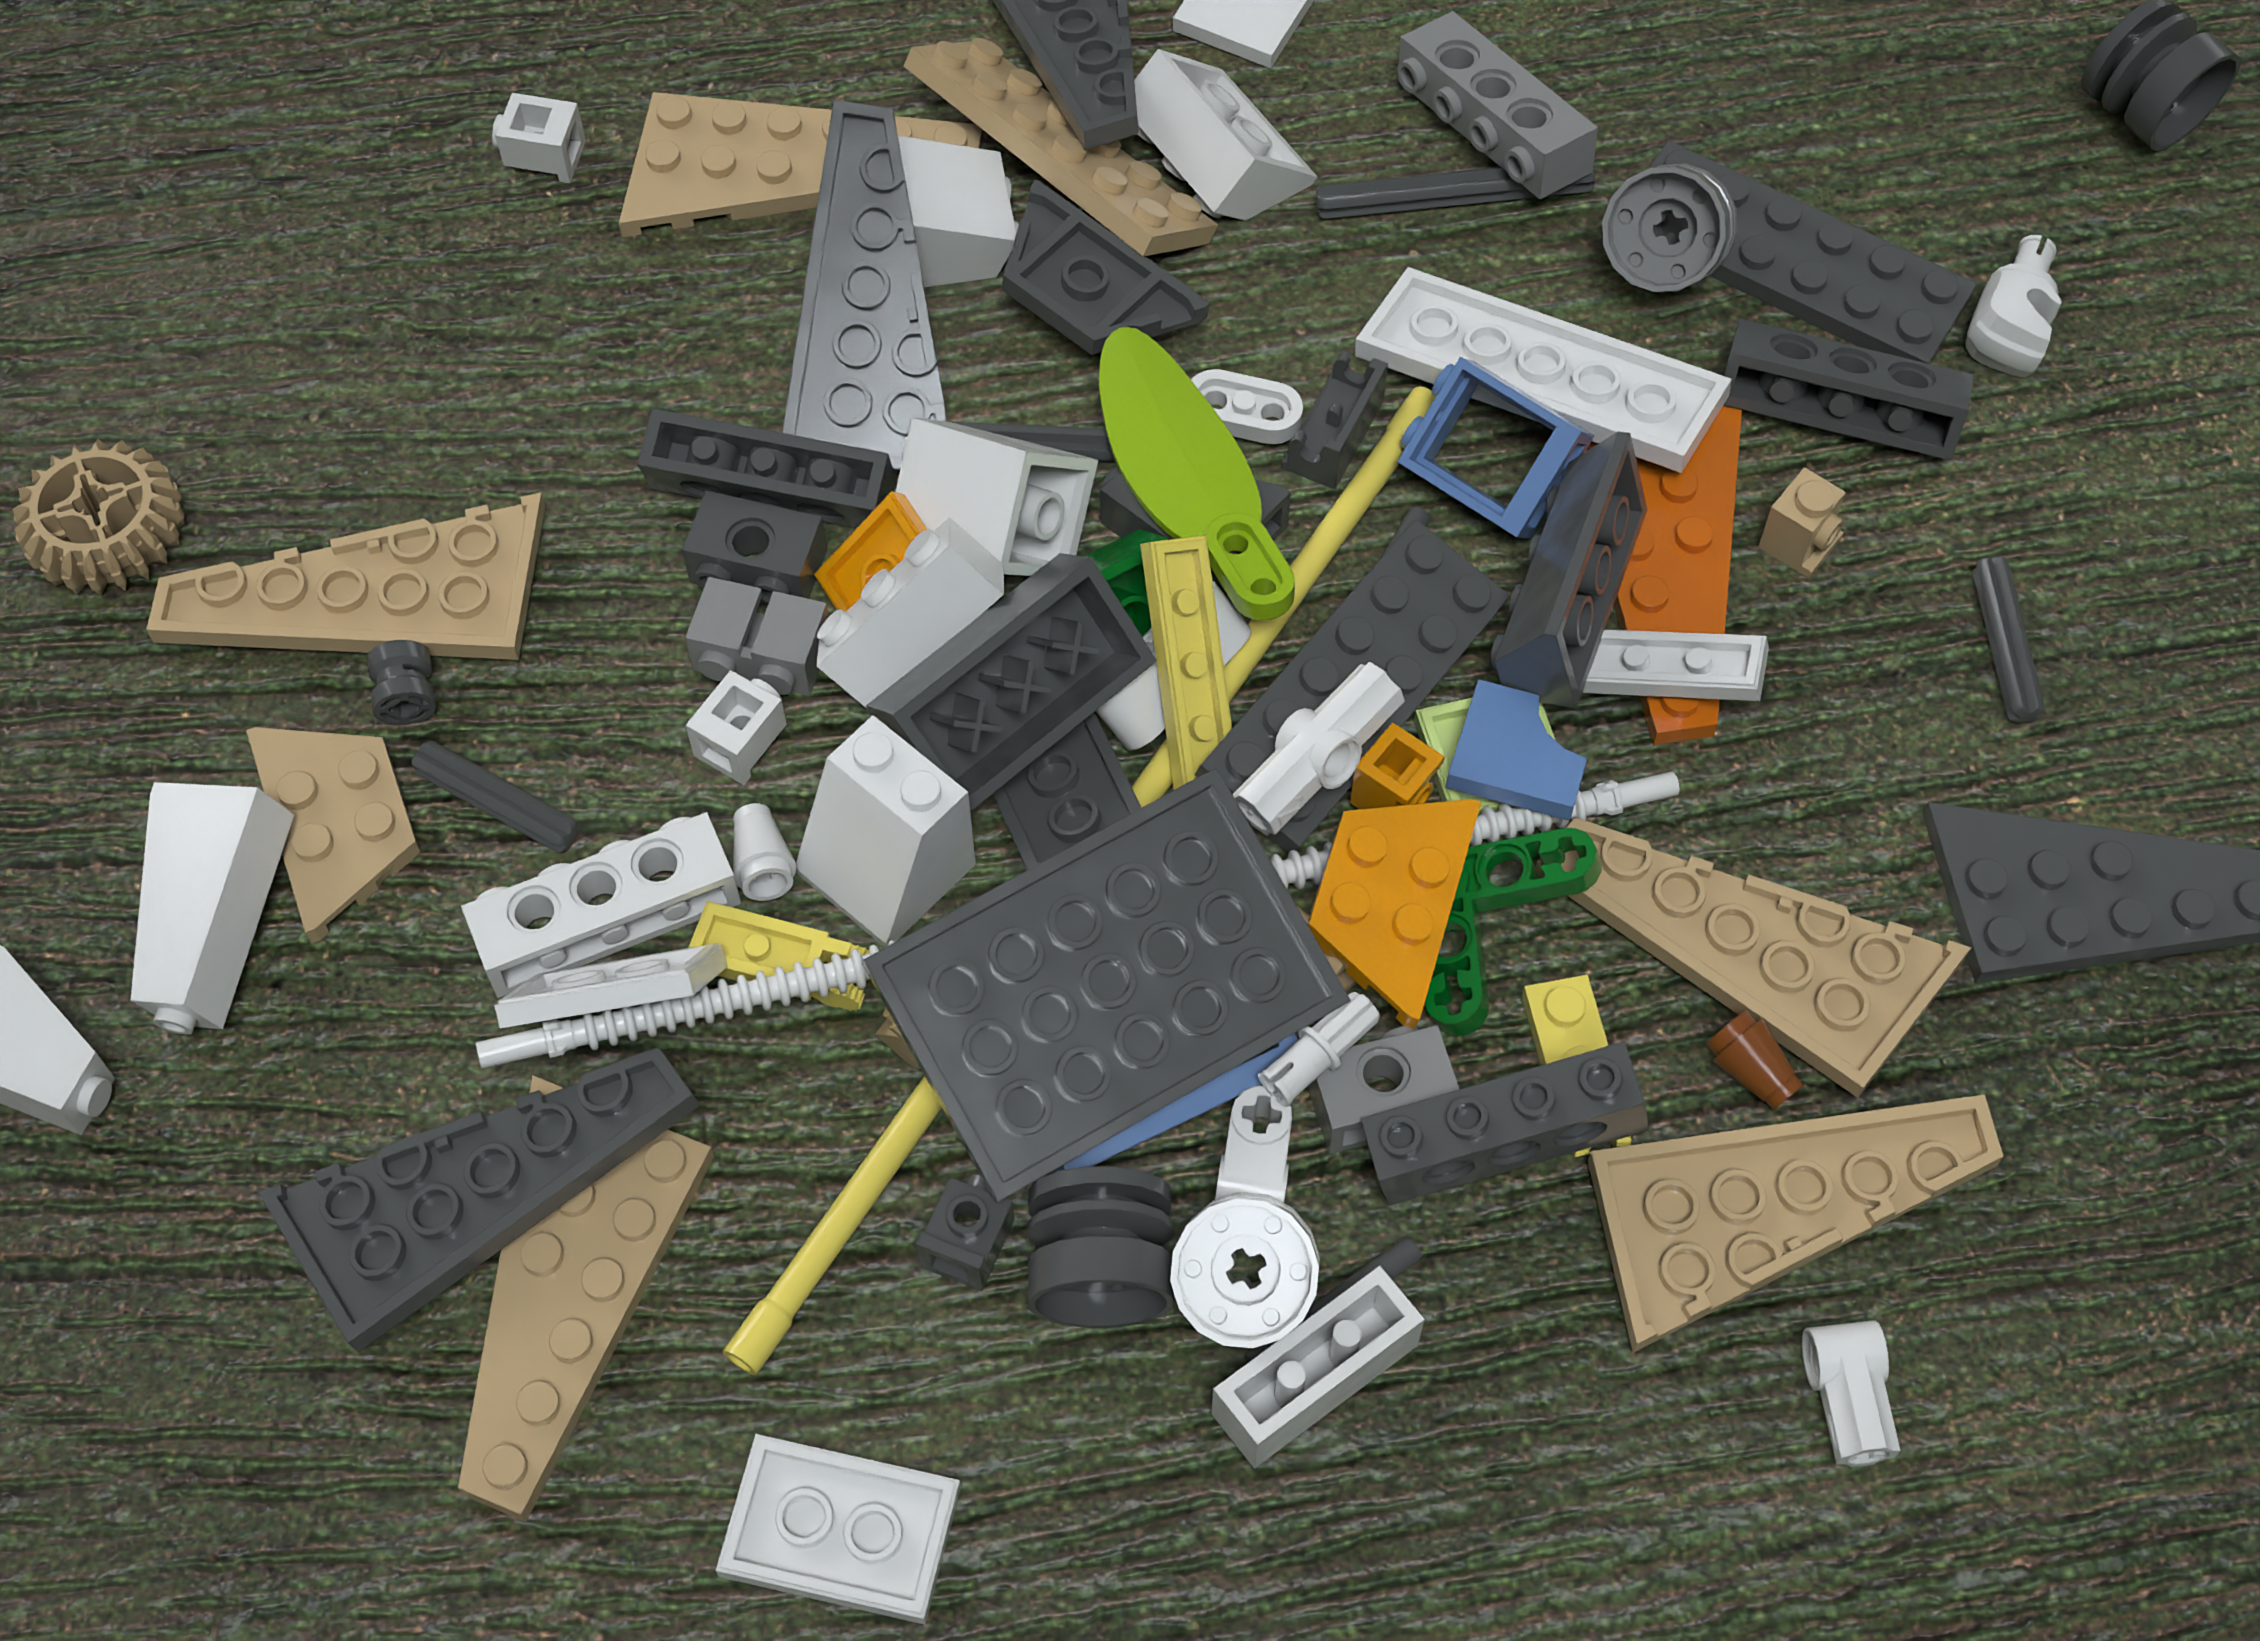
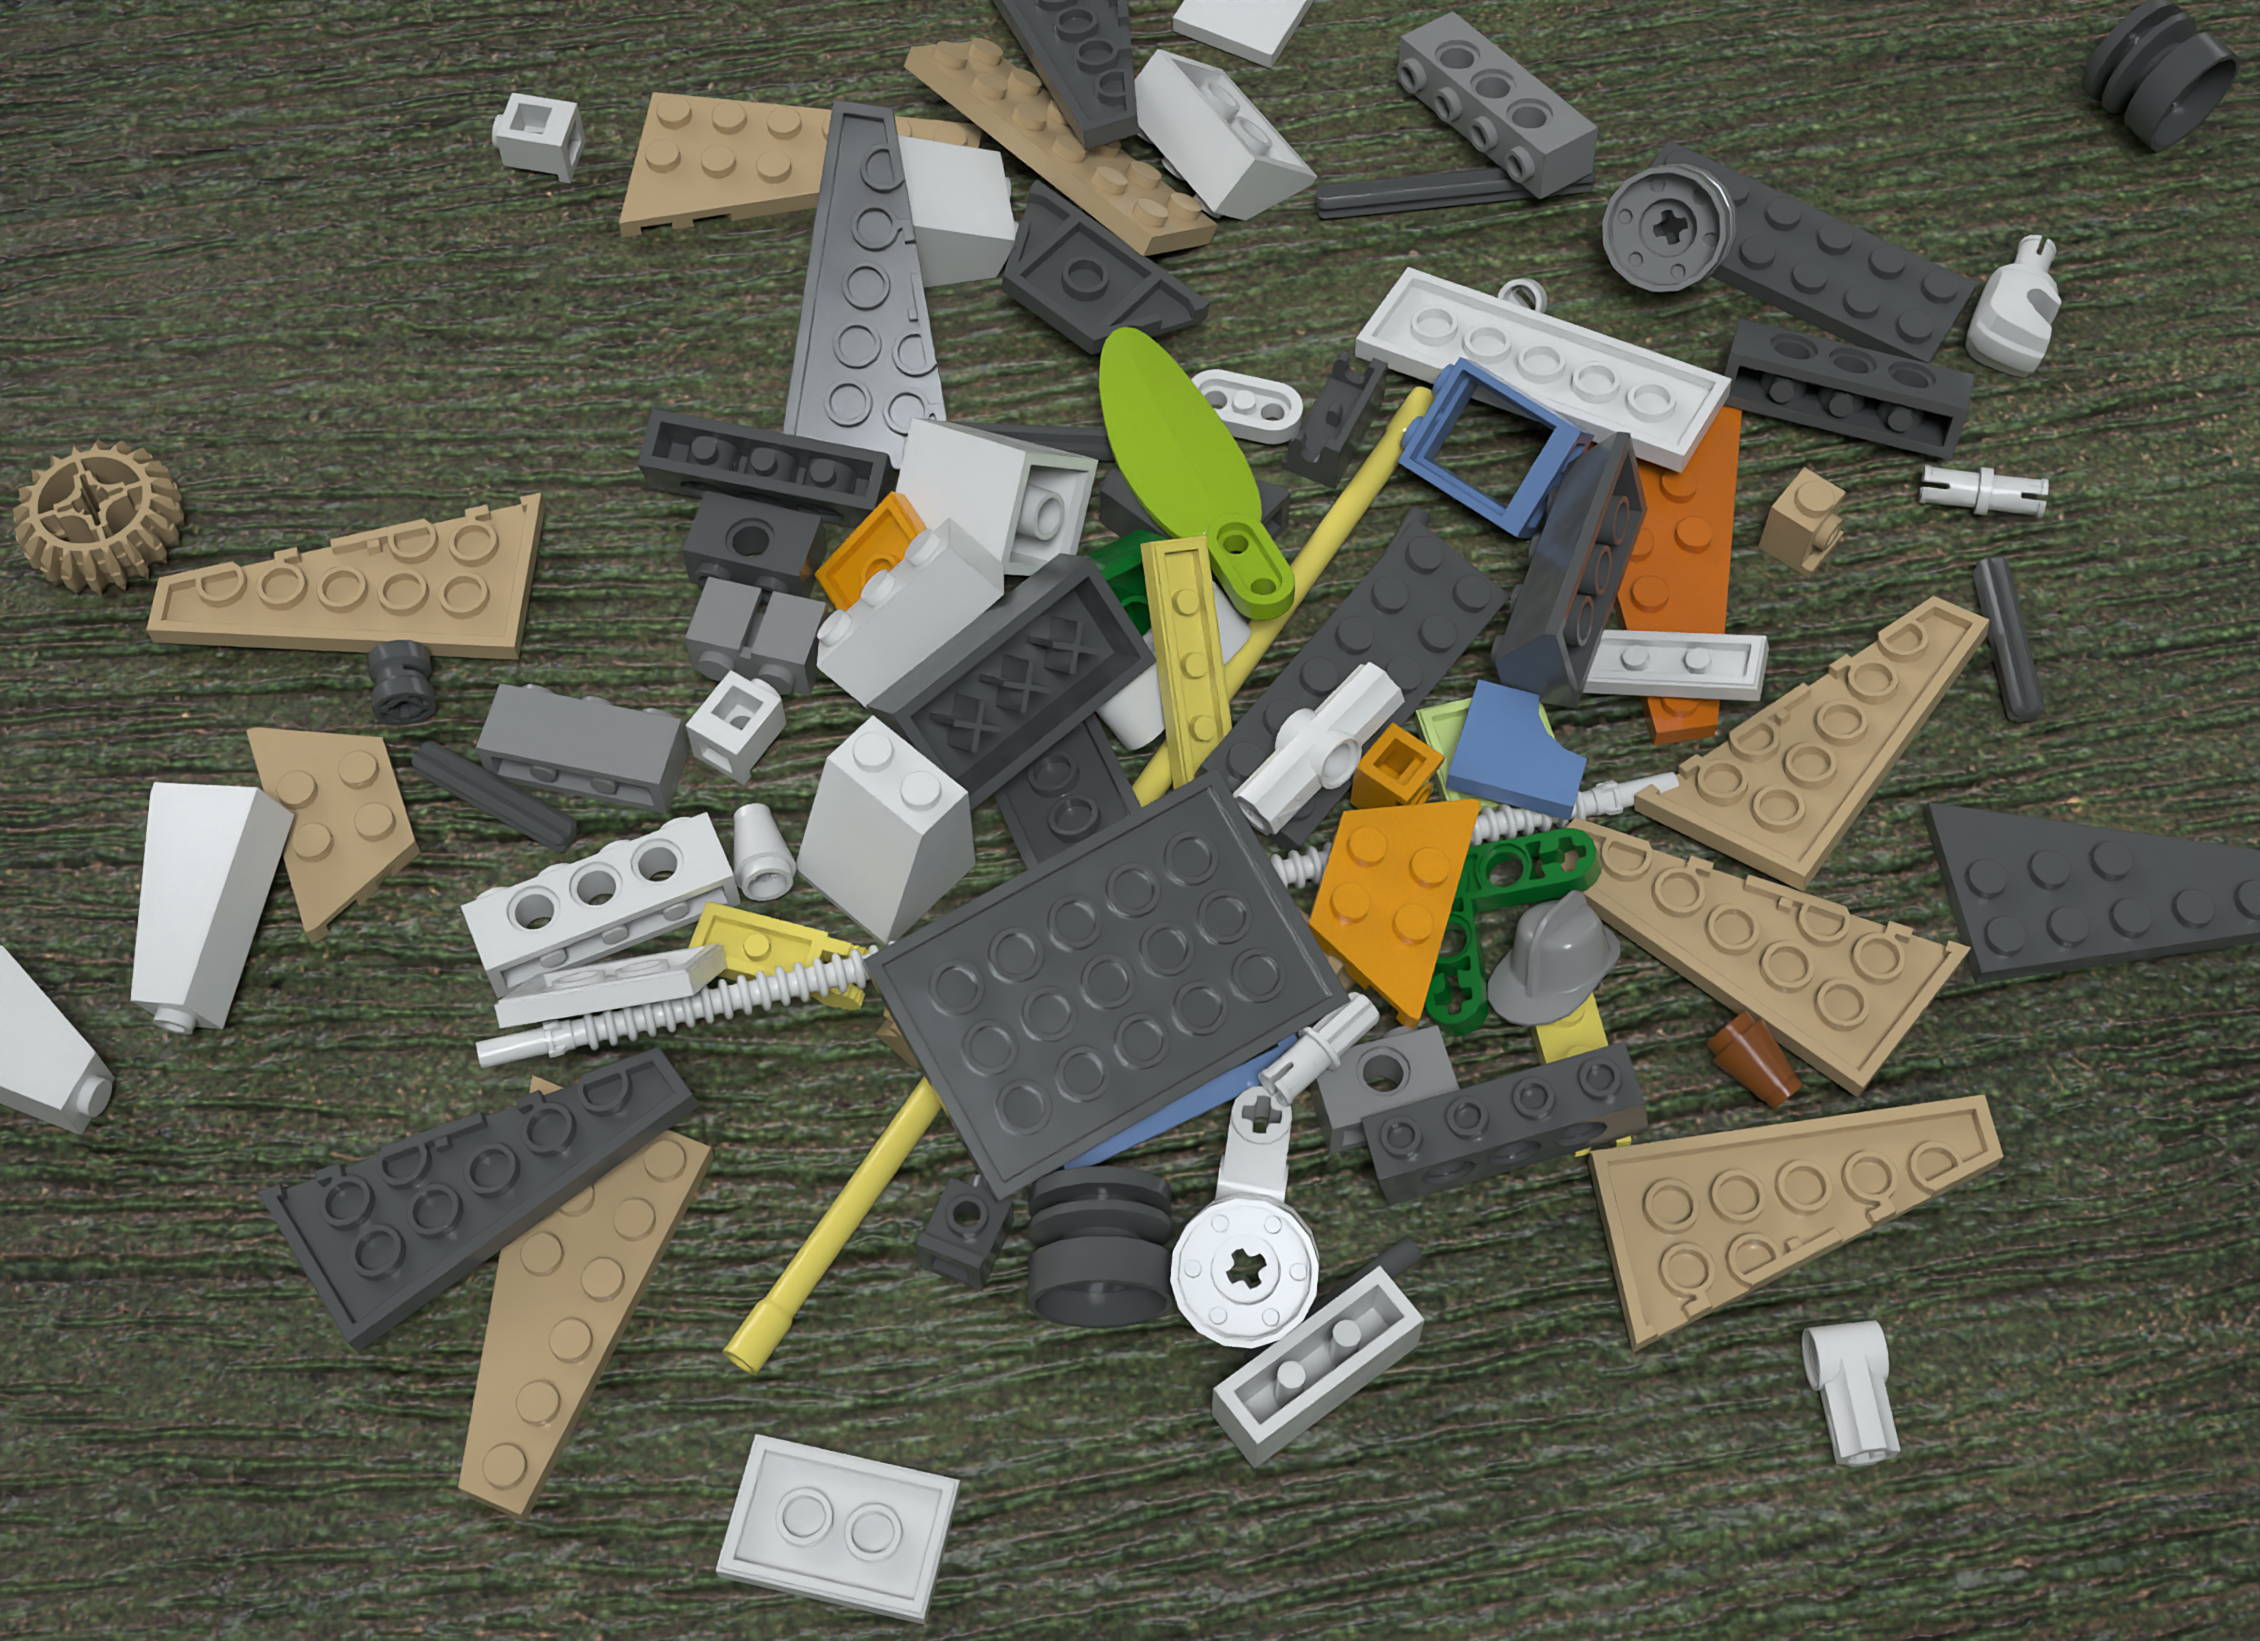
none -> light grey brick [476,683,689,814]
none -> light grey piece [1488,890,1620,1027]
none -> white hinge [1498,278,1548,314]
none -> tan wing [1634,596,1990,892]
none -> white pin [1919,465,2049,518]

